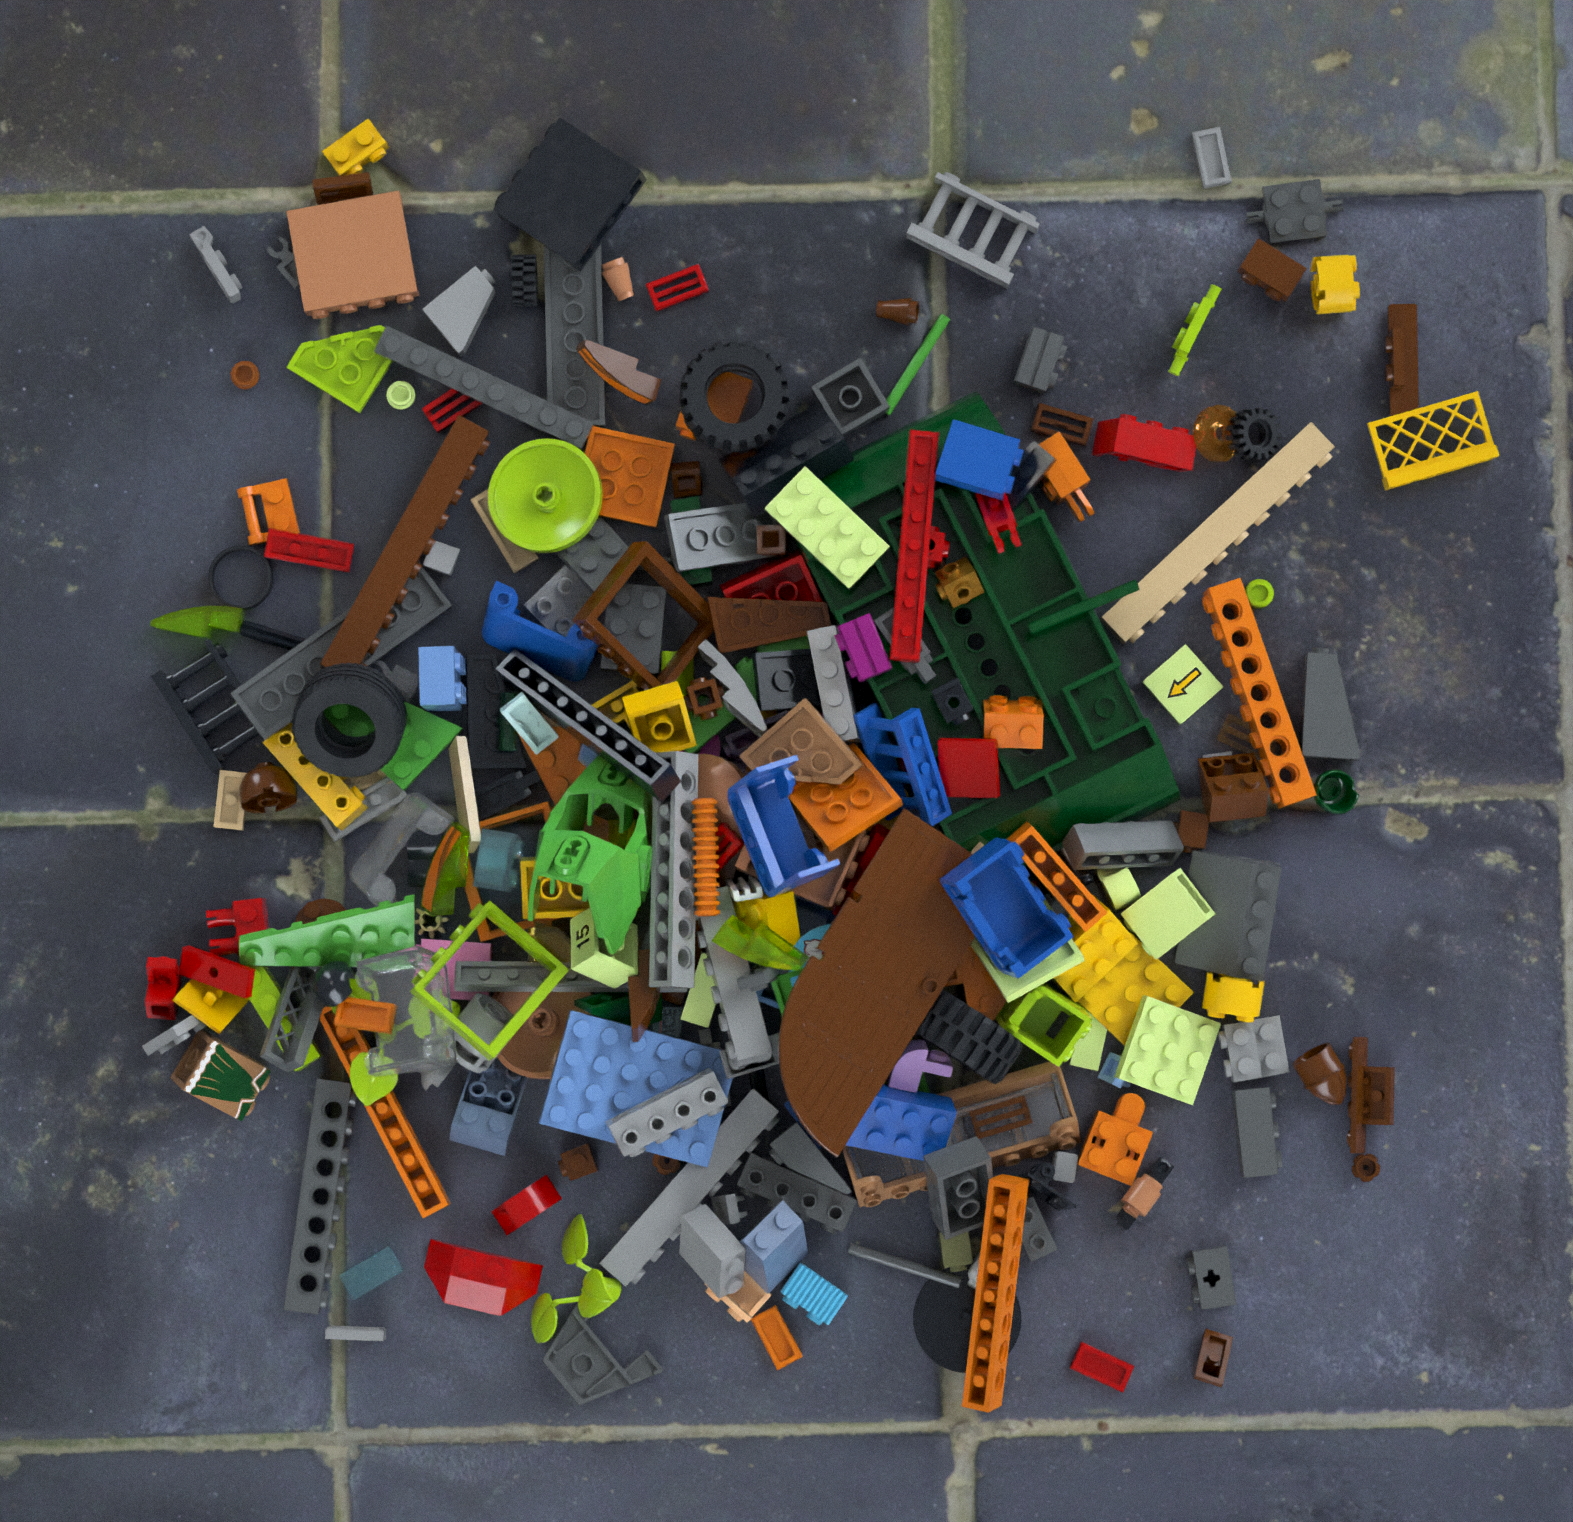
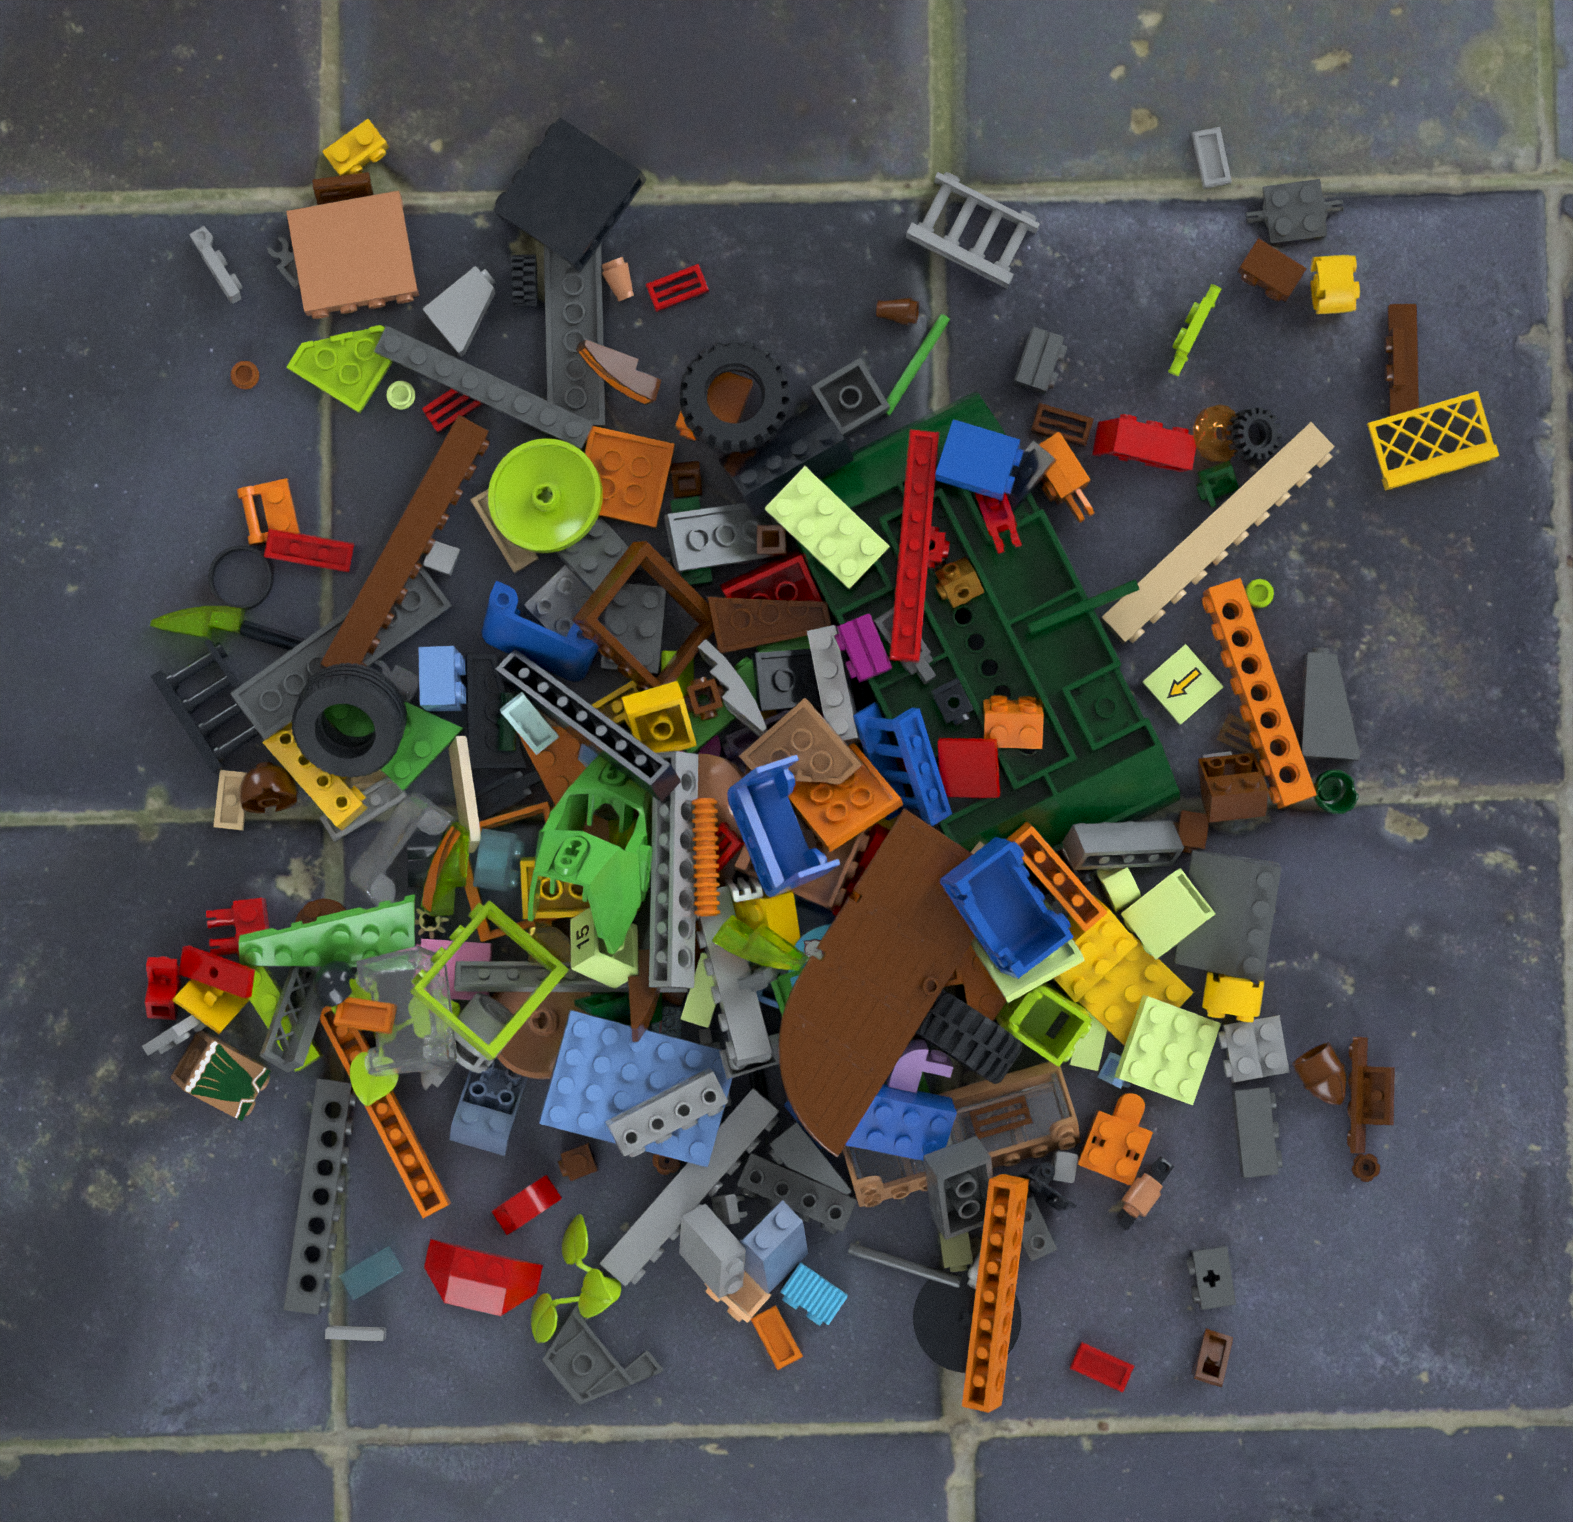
none -> dark green bracket [1196,460,1239,508]

